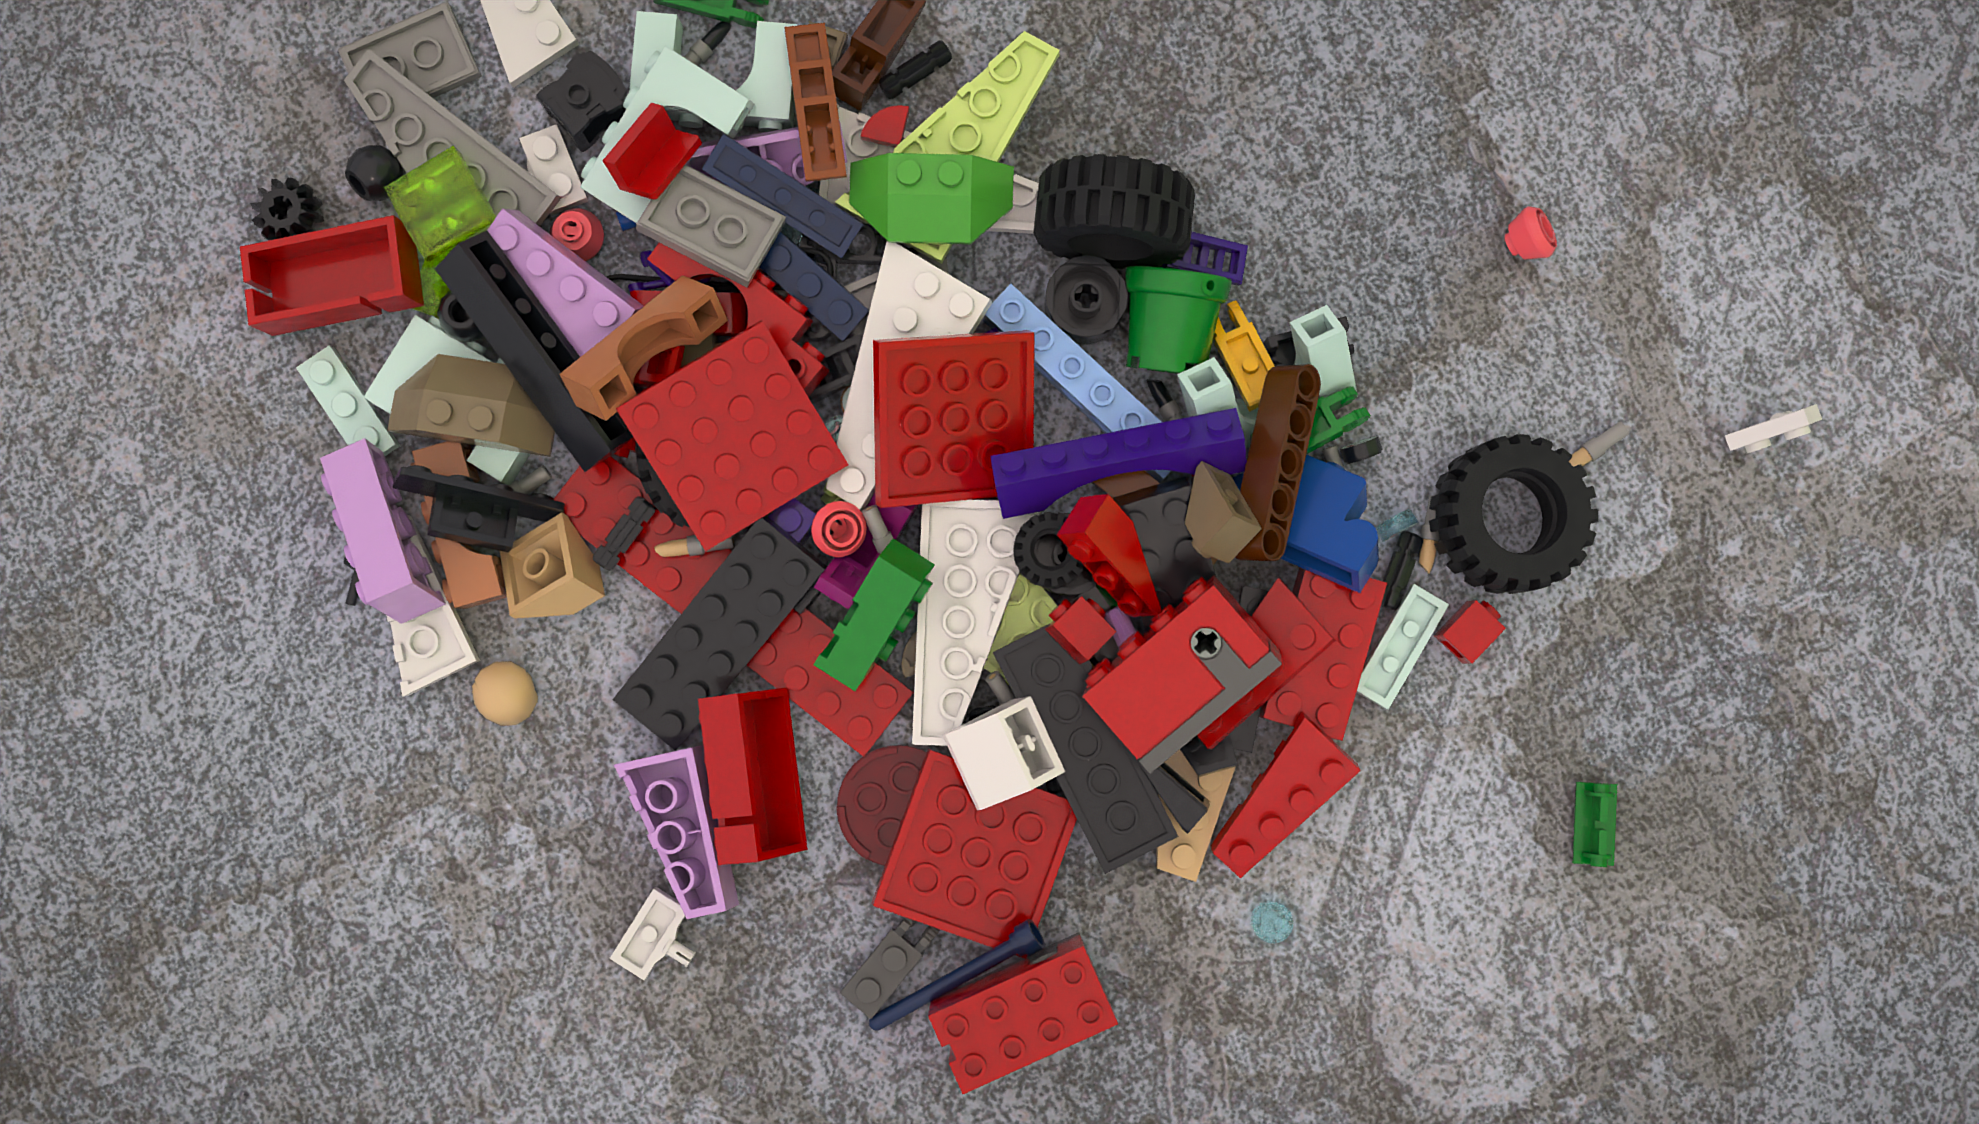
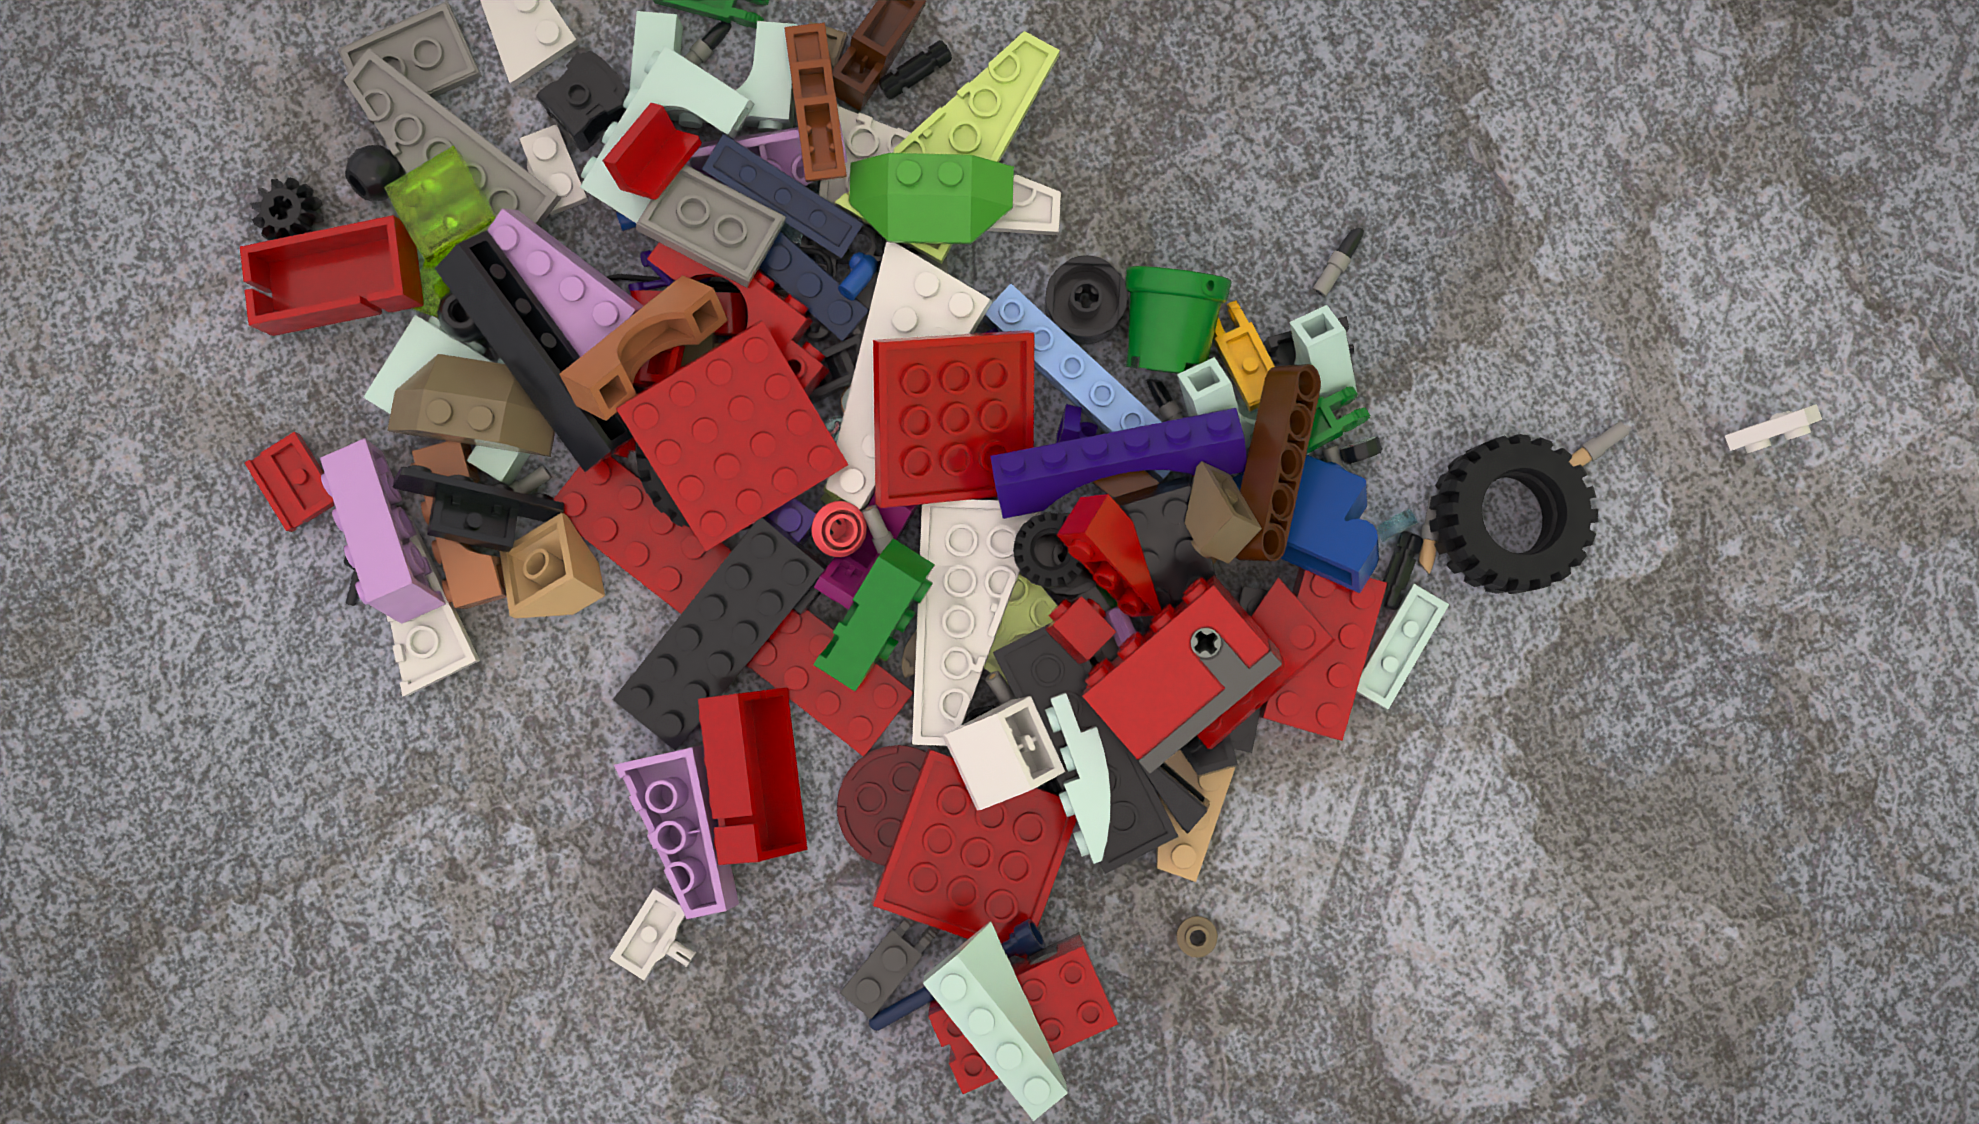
light aqua plate [296,345,400,456] -> none
tan hair [472,661,538,726] -> none
coral cone [549,208,604,261] -> none
black axle [592,496,656,571] -> none
piece [654,535,735,557] -> none
red tile [860,105,910,148] -> none
black tyre [1033,154,1195,269] -> none
dark purple slope [1161,231,1248,286] -> none
red wing [1210,711,1361,878] -> none
clear light blue tile [1251,901,1293,943] -> none
red brick [1434,600,1506,664] -> none
coral cone [1505,206,1557,260] -> none
green hinge [1572,782,1617,867] -> none
none -> red plate [244,432,335,532]
none -> blue arm [838,252,878,301]
none -> light aqua wedge [923,921,1068,1121]
none -> light aqua slope [1045,693,1111,864]
none -> dark purple tile [1055,404,1098,443]
none -> dark tan plate [1176,916,1218,958]
none -> light grey piece [1312,228,1364,297]

